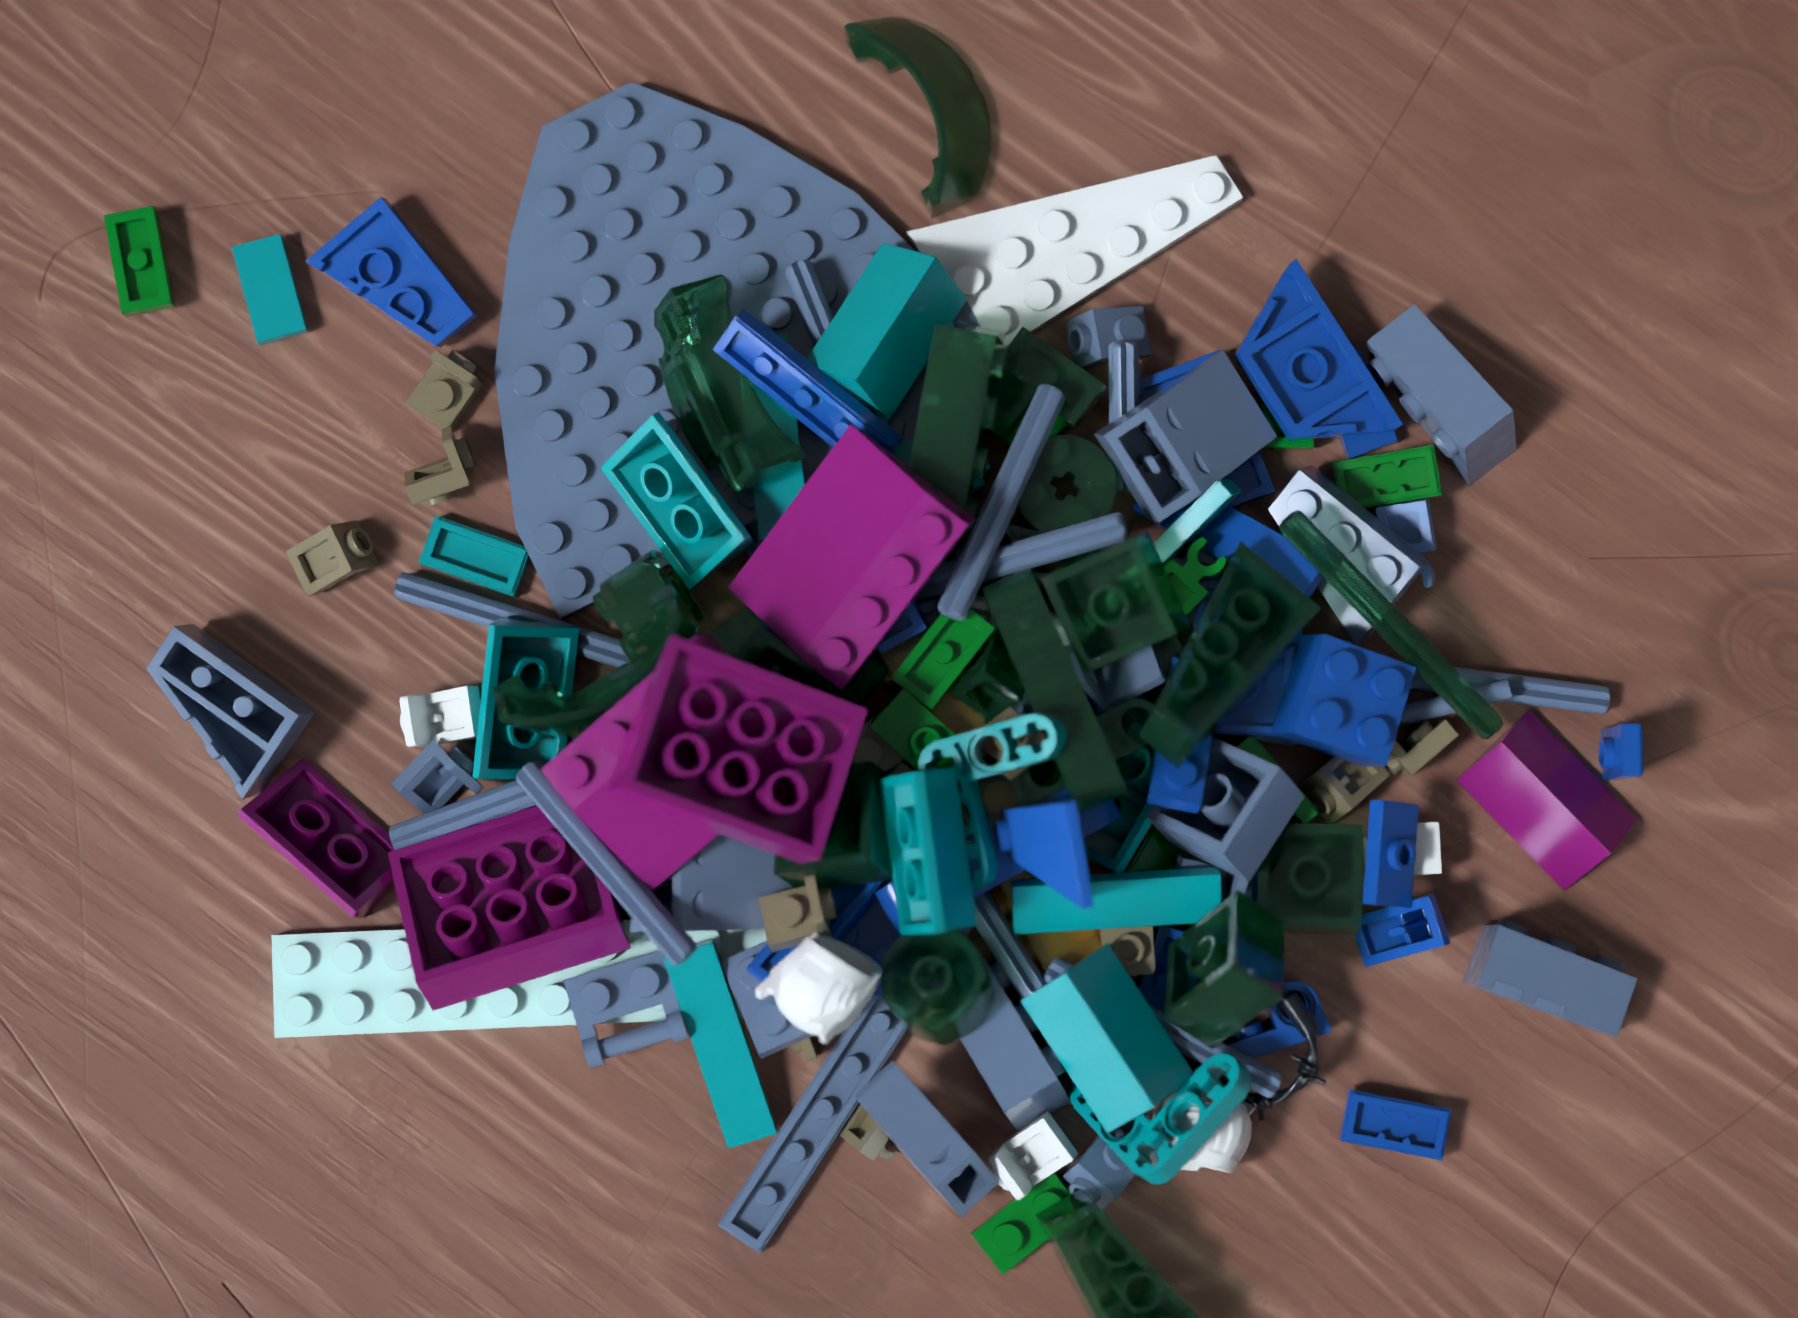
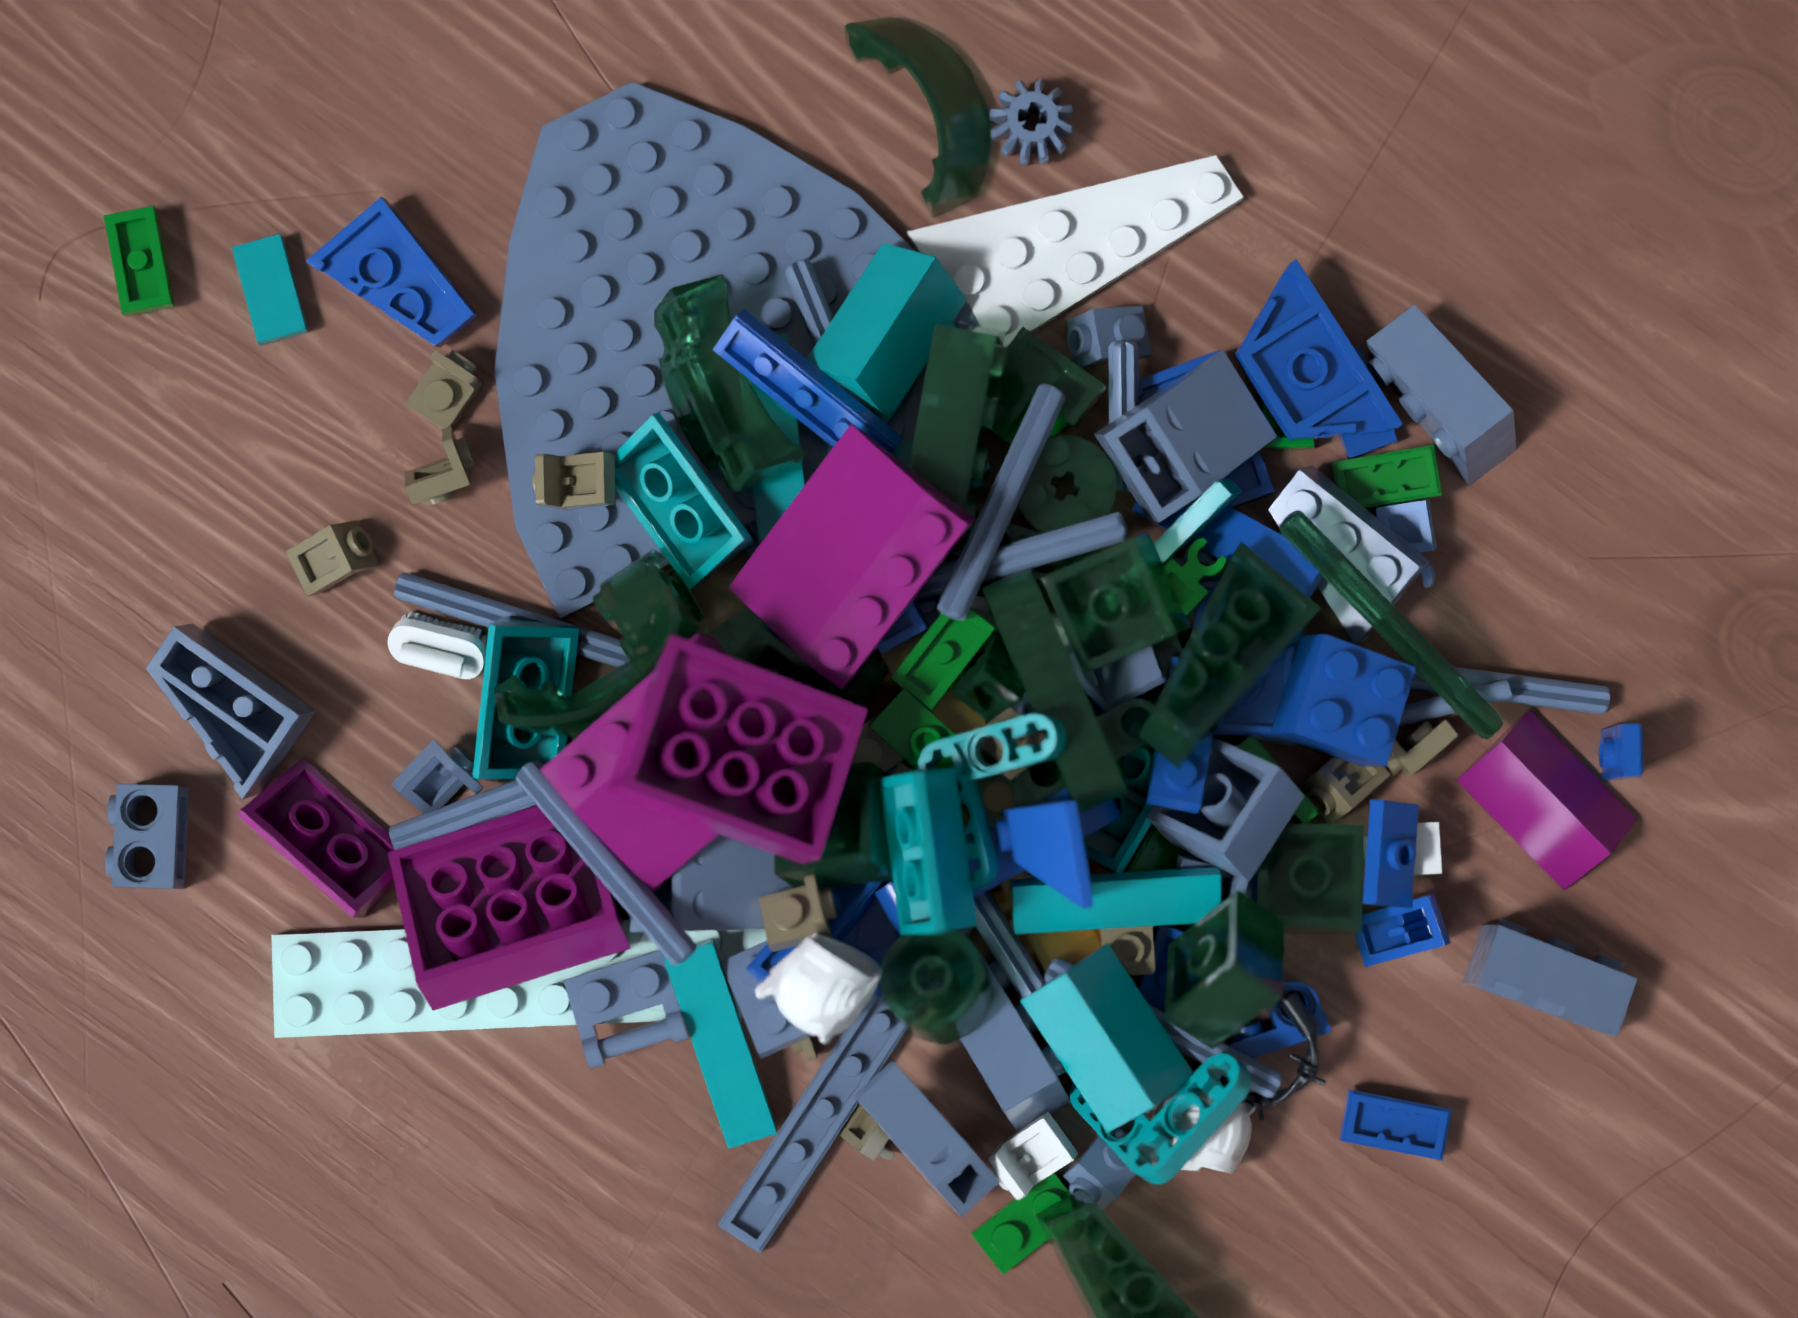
white bracket [400,686,481,747] -> none
teal tile [418,515,530,598] -> none
none -> sand blue brick [105,784,189,889]
none -> white piece [388,611,488,679]
none -> dark tan bracket [532,452,616,510]
none -> sand blue gear [990,79,1075,166]

